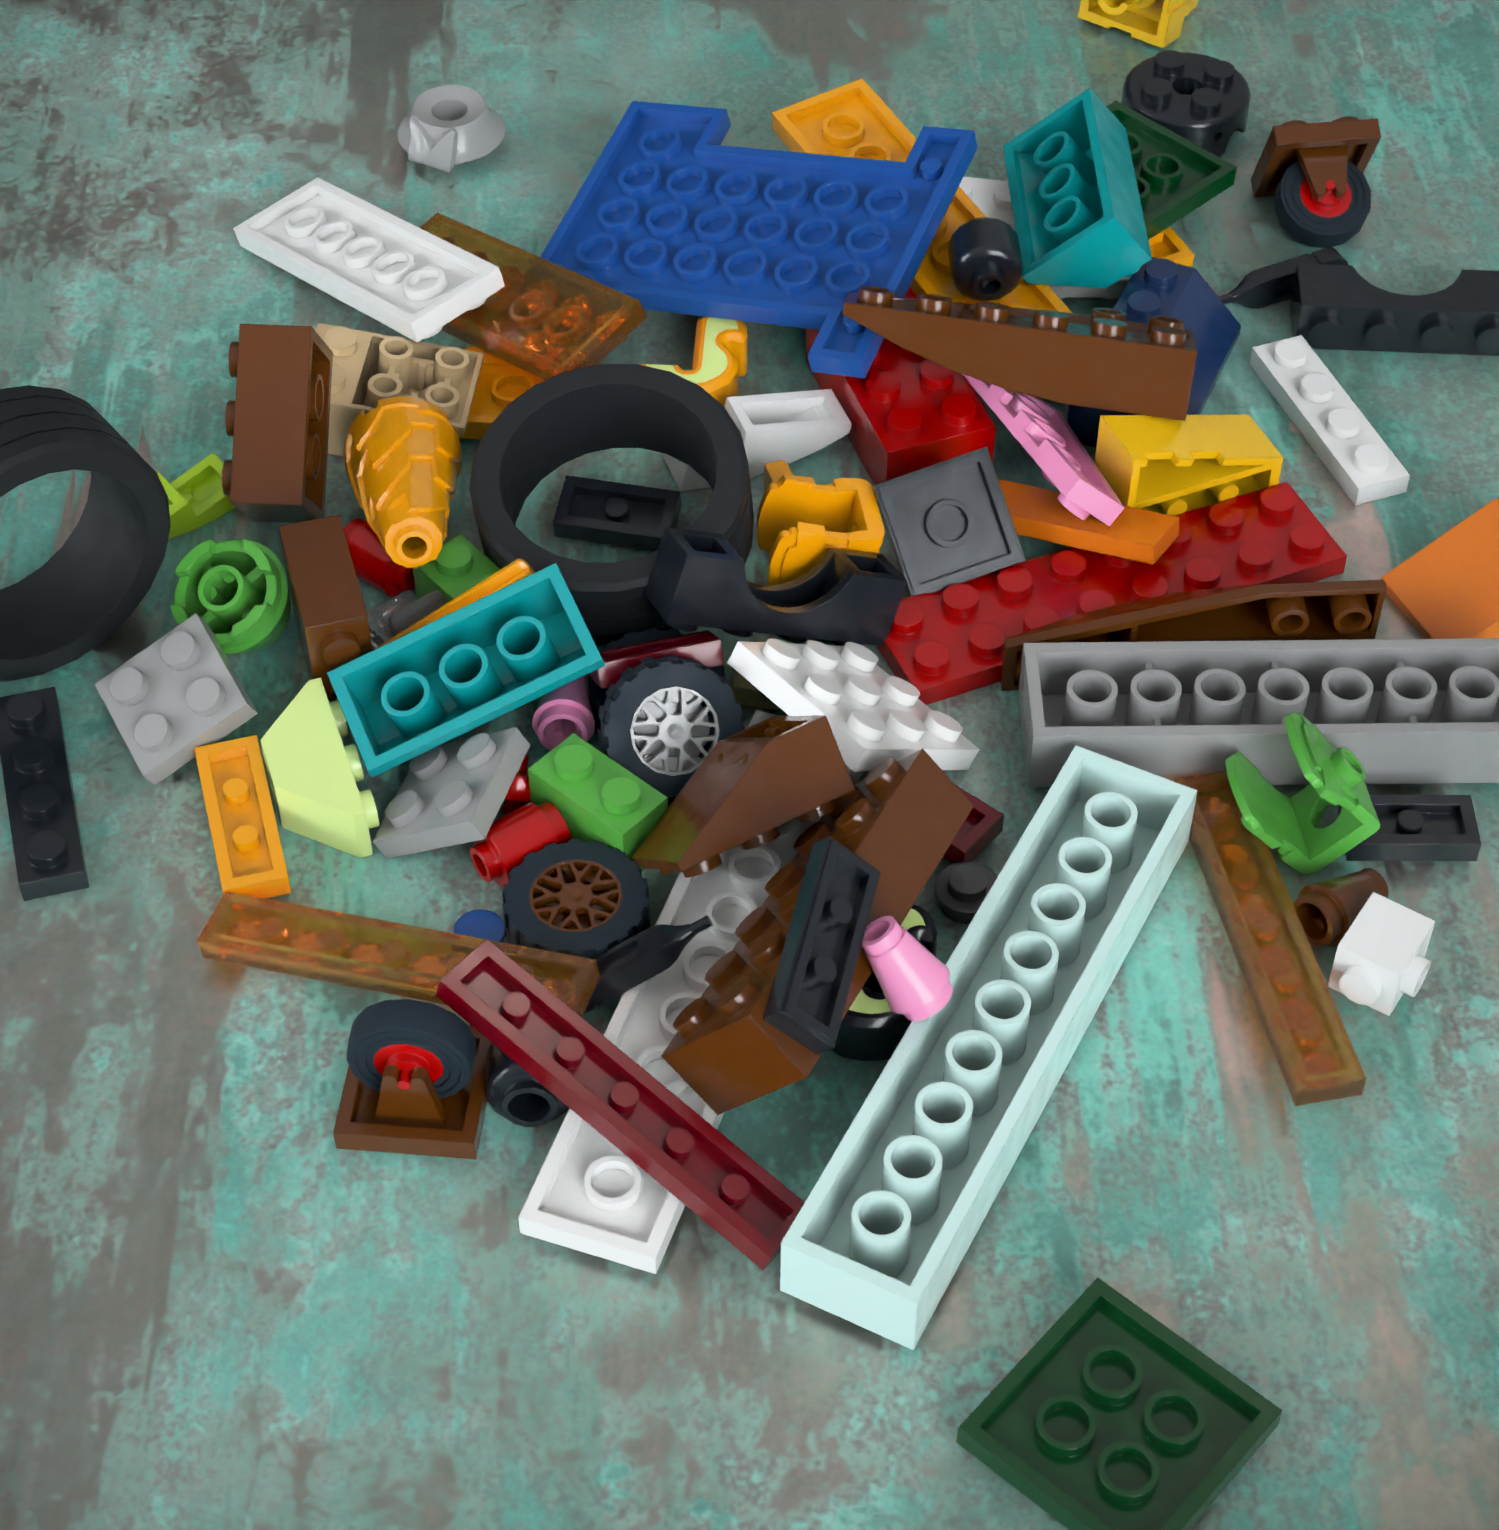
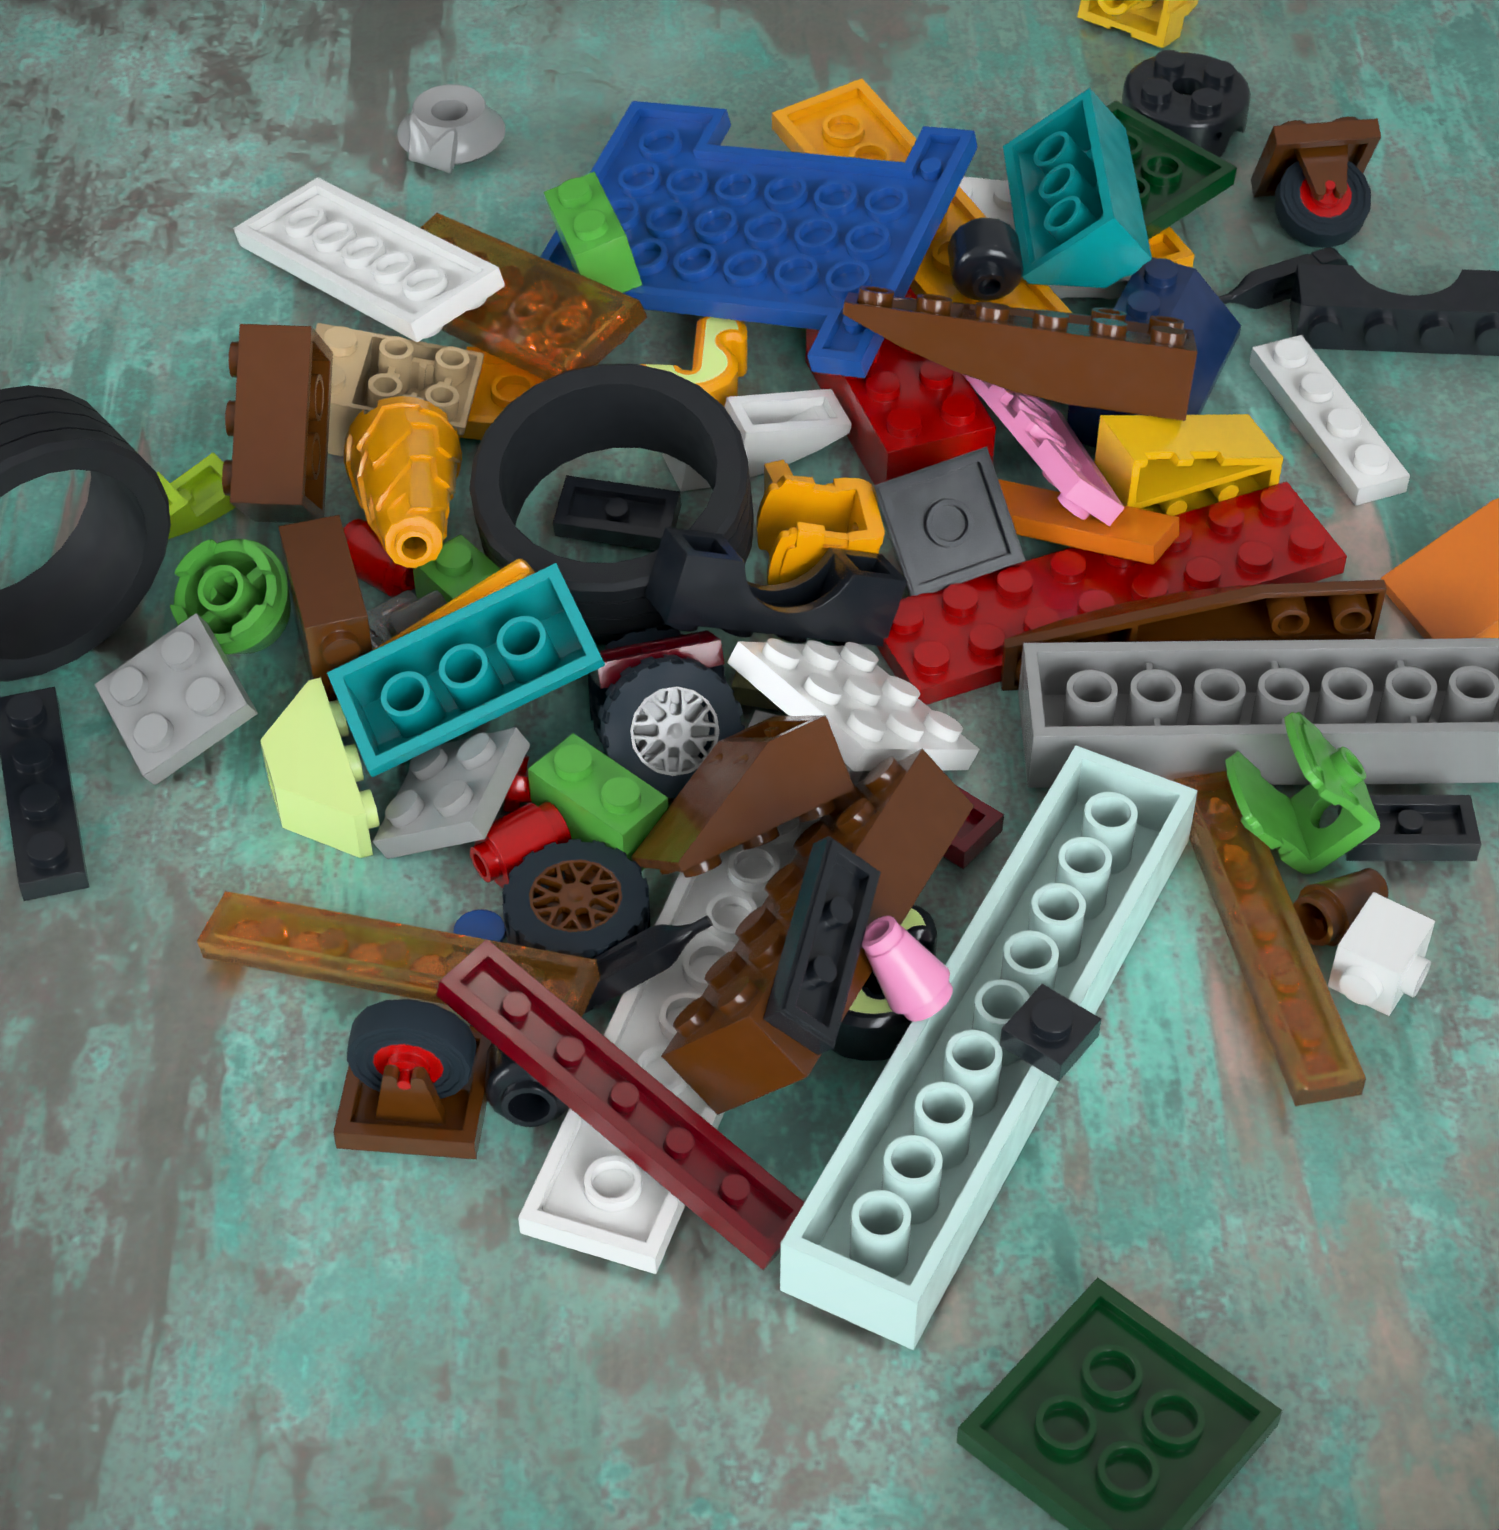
light orange plate [194,735,291,907] -> none
bright pink cone [532,675,595,751] -> none
dark grey plate [935,862,997,924] -> none
none -> bright green brick [543,172,642,306]
none -> black plate [1000,984,1101,1081]

